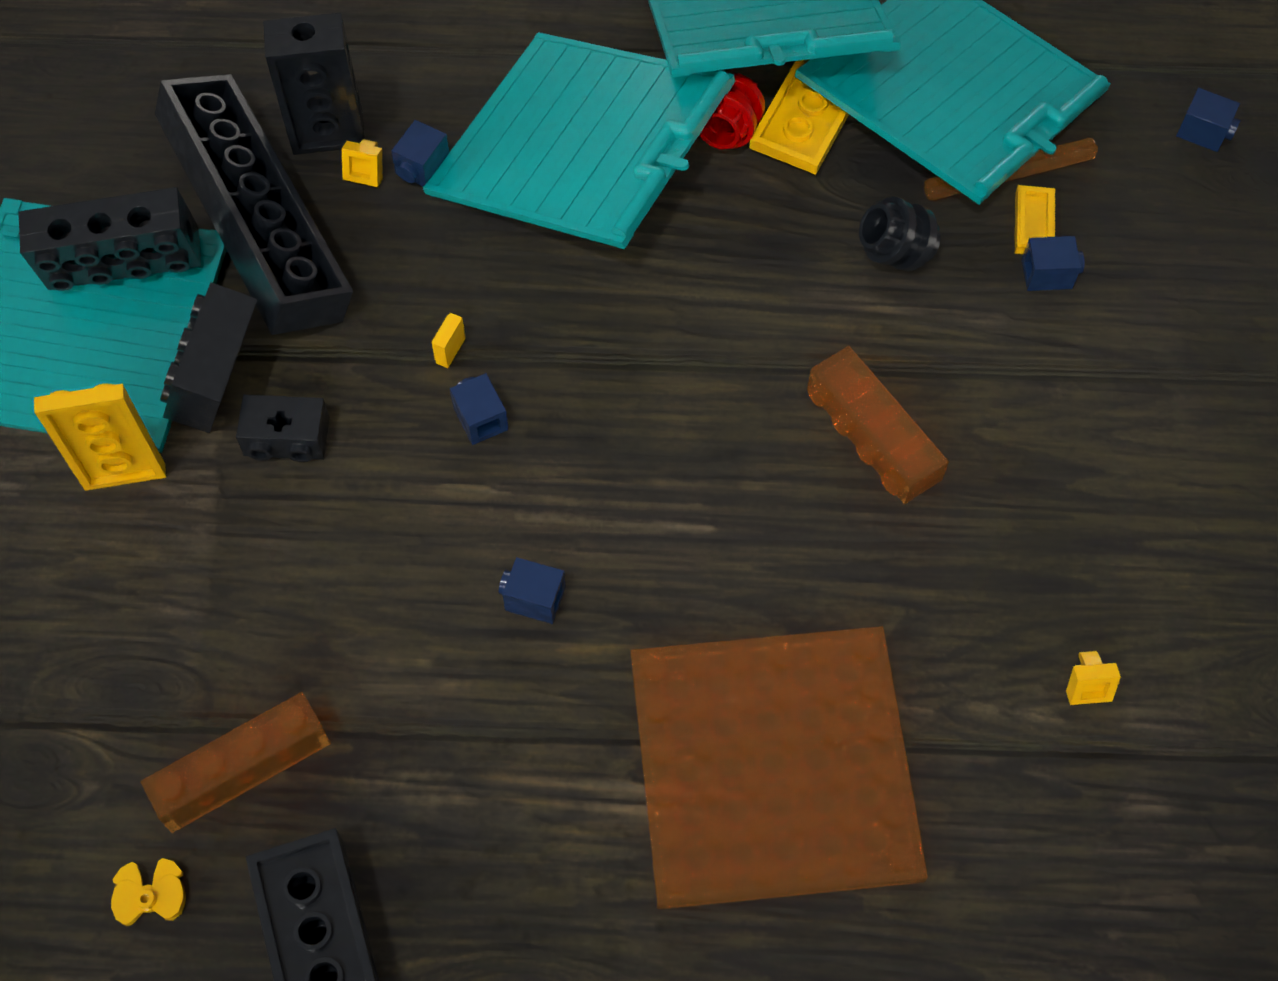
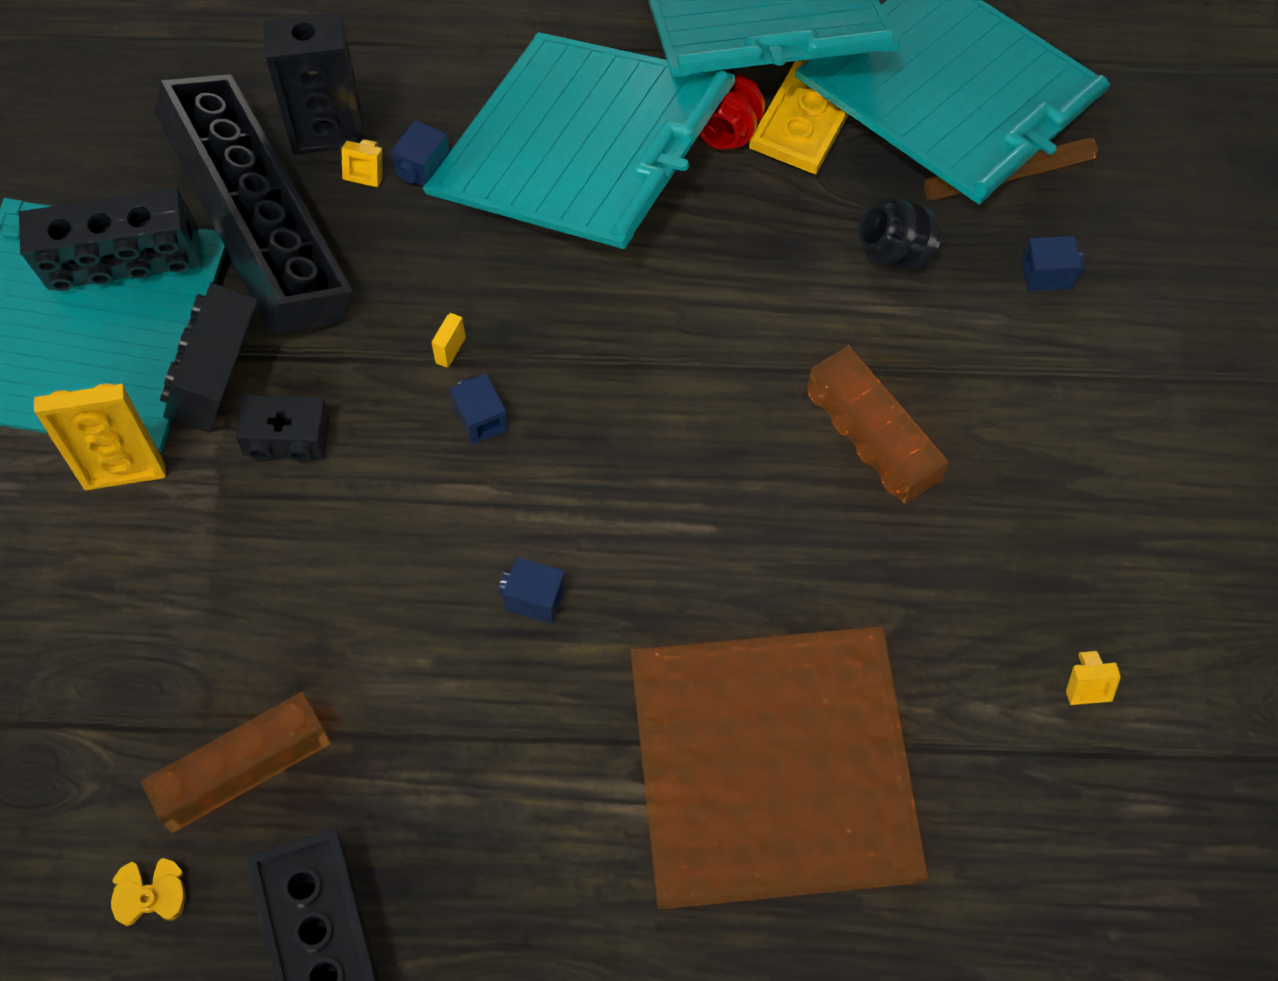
yellow tile [1015,185,1055,254] -> none
dark blue brick [1176,87,1241,152] -> none

